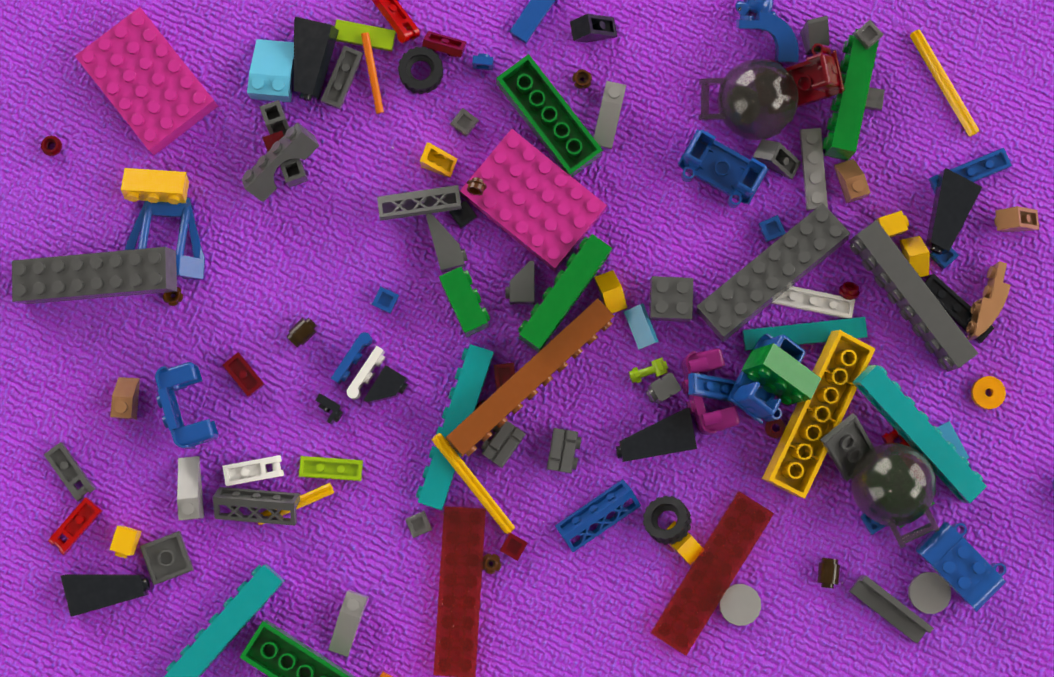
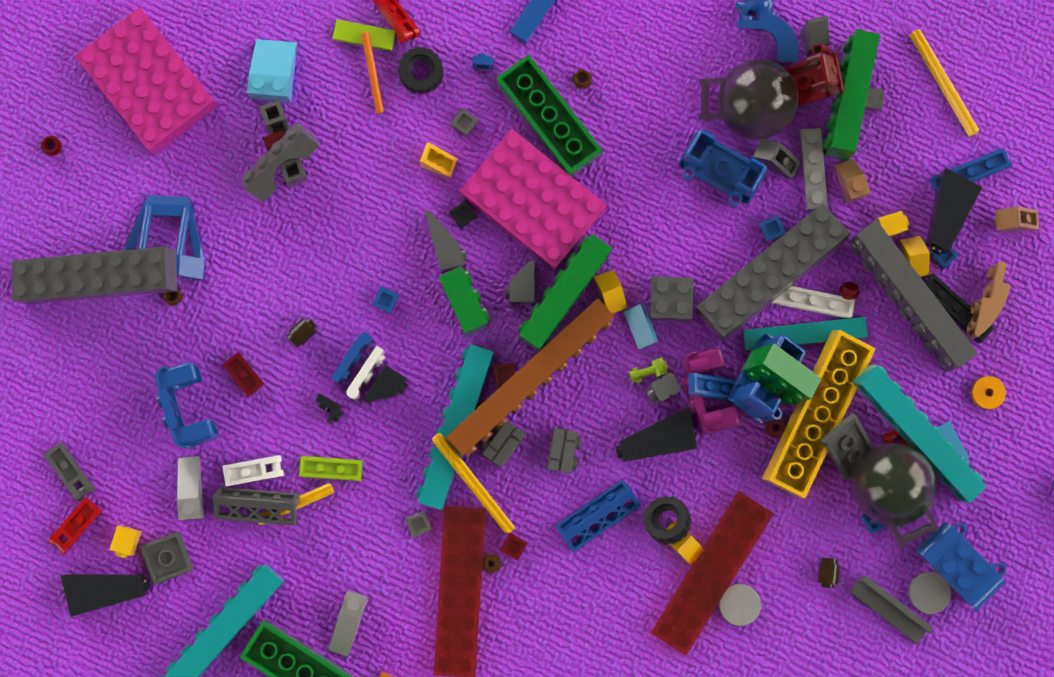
medium nougat slope [110,377,140,420] -> none
yellow brick [121,168,189,204] -> none
black slope [294,17,339,101] -> none
dark grey plate [321,46,363,110] -> none
dark grey fence [377,185,462,221] -> none
dark red plate [422,31,467,58] -> none
reddish brown plate [467,177,487,195] -> none
black slope [570,14,618,43] -> none
light grey slope [594,81,626,149] -> none
flat silver tile [853,20,884,50] -> none

